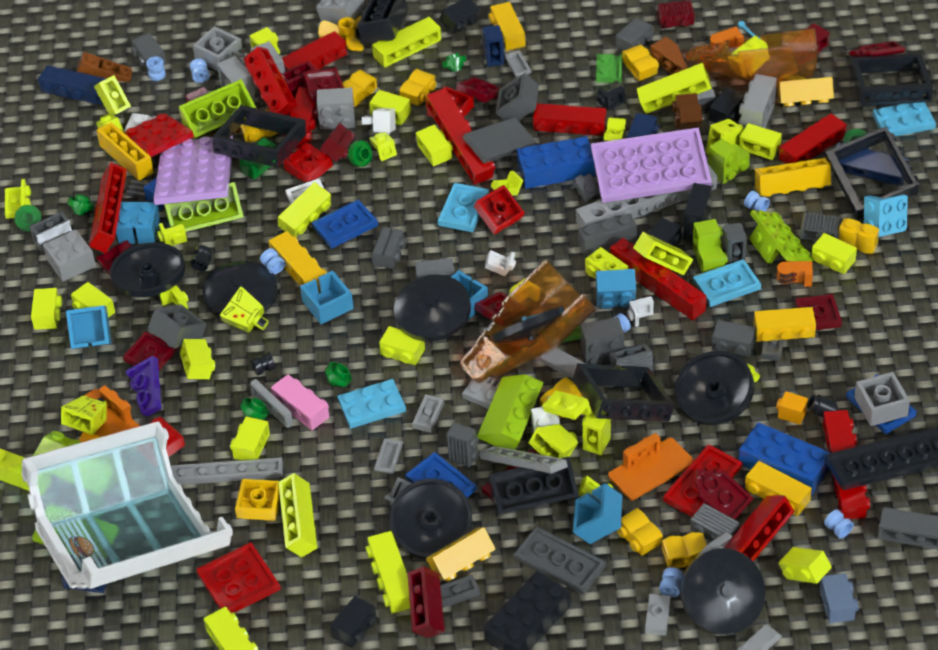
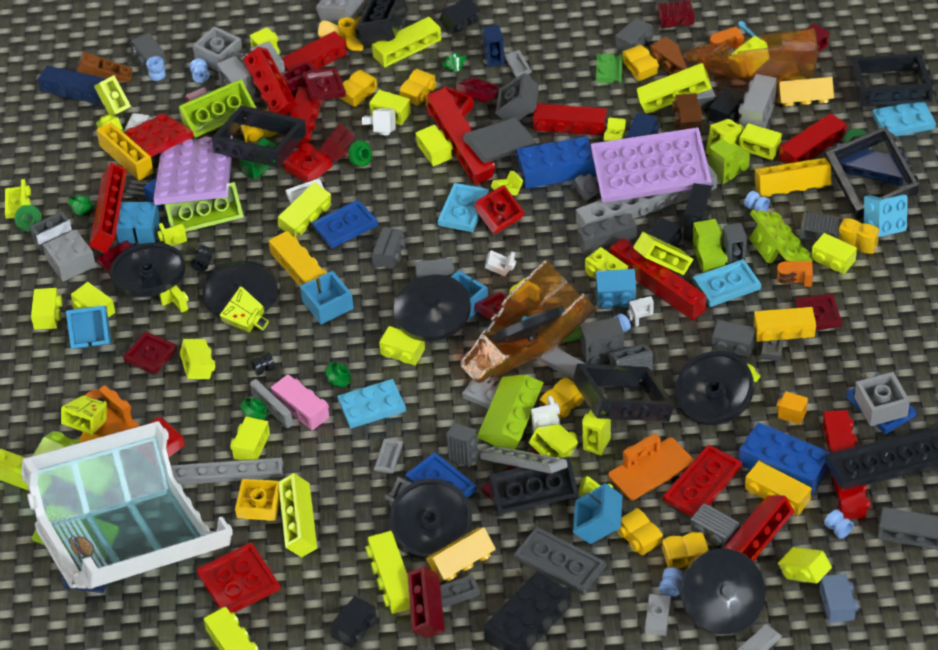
dark purple wing [125,356,162,417] -> none
dark grey brick [148,304,207,348] -> none
light blue wheel [260,248,286,274] -> none
light grey brick [317,88,355,130] -> none
neon yellow bracket [369,132,397,161] -> none
light grey plate [412,394,444,433] -> none
yellow brick [488,2,526,51] -> none
neon yellow bracket [542,390,592,420] -> none
black bracket [597,86,625,111] -> none
dark red tile [695,469,754,520] -> none
light grey plate [698,532,732,556] -> none
black brick [807,395,838,418] -> none
dark red tile [849,41,905,57] -> none

